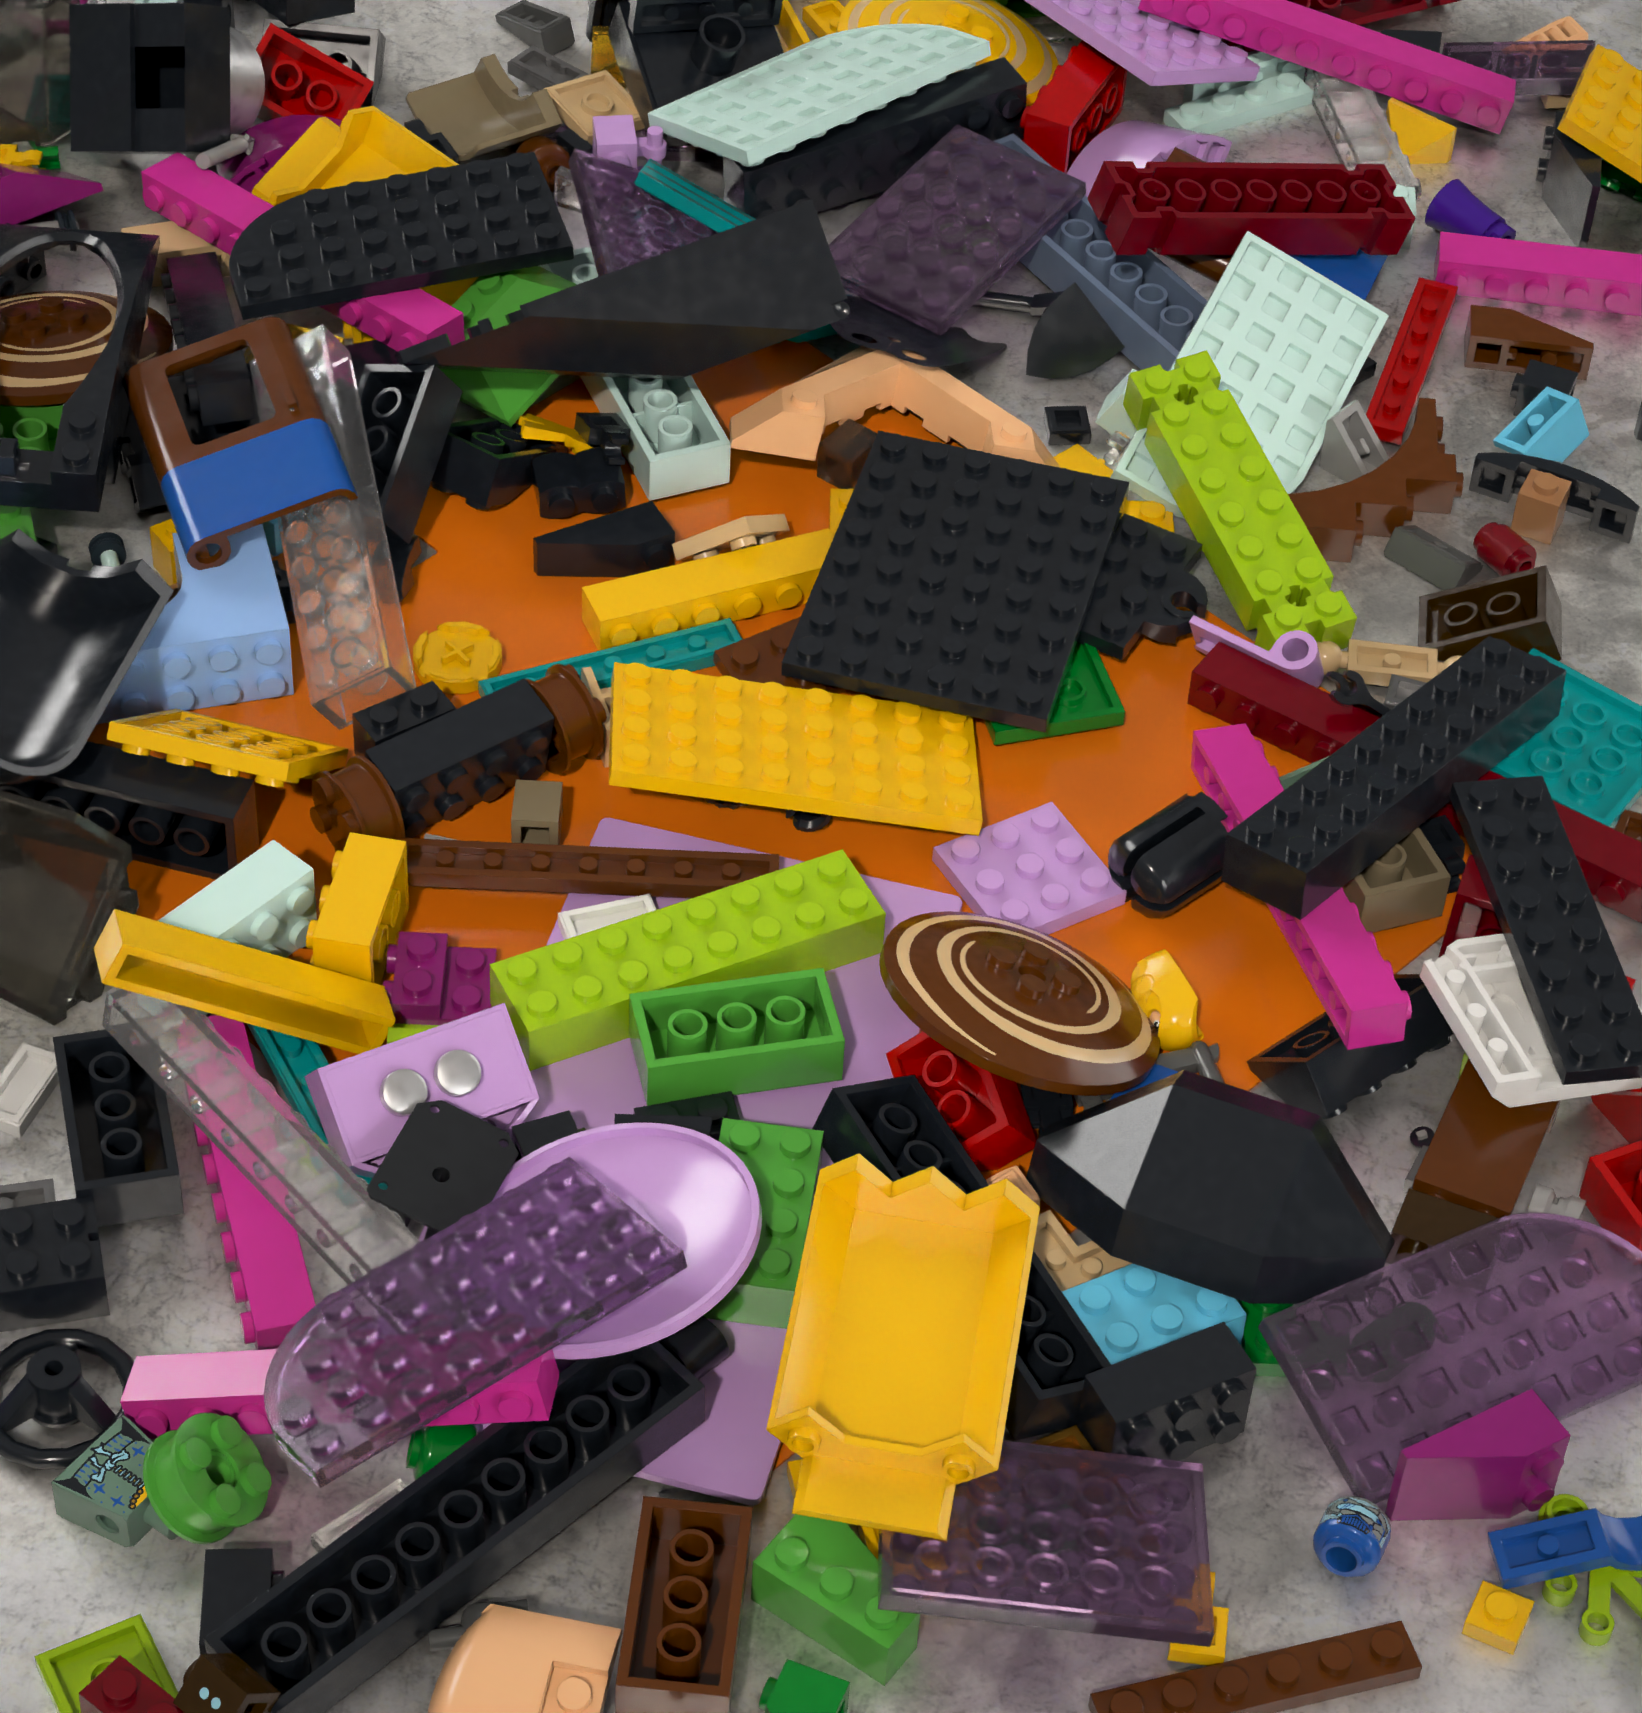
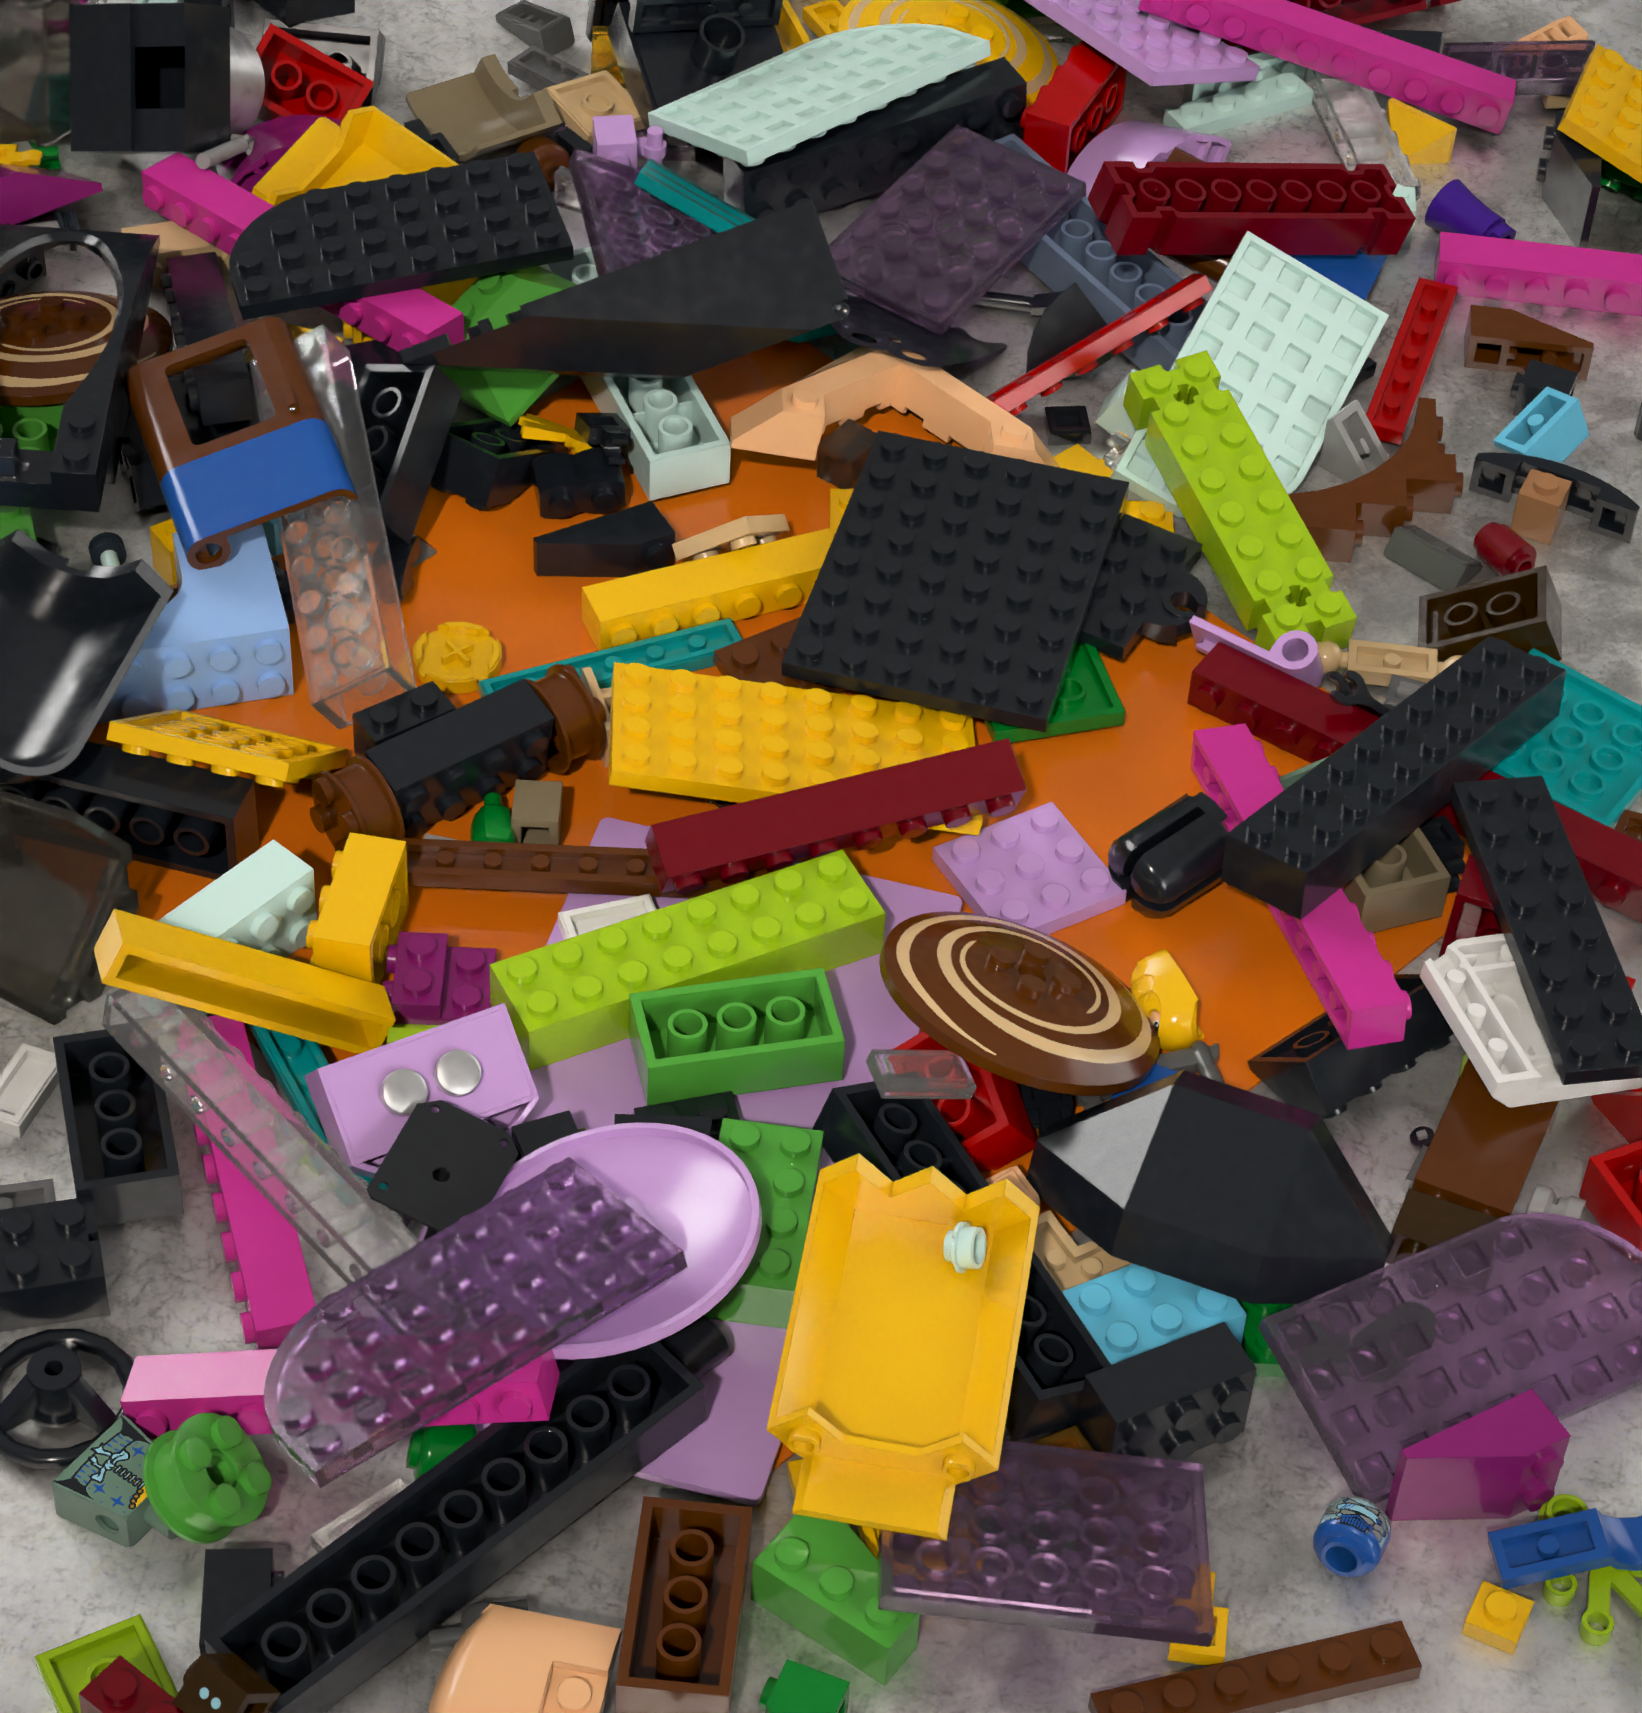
none -> green plant [470,792,516,843]
none -> dark red brick [645,738,1027,895]
none -> clear tile [866,1049,977,1099]
none -> light aqua plate [943,1221,987,1274]
none -> plate [985,273,1213,416]

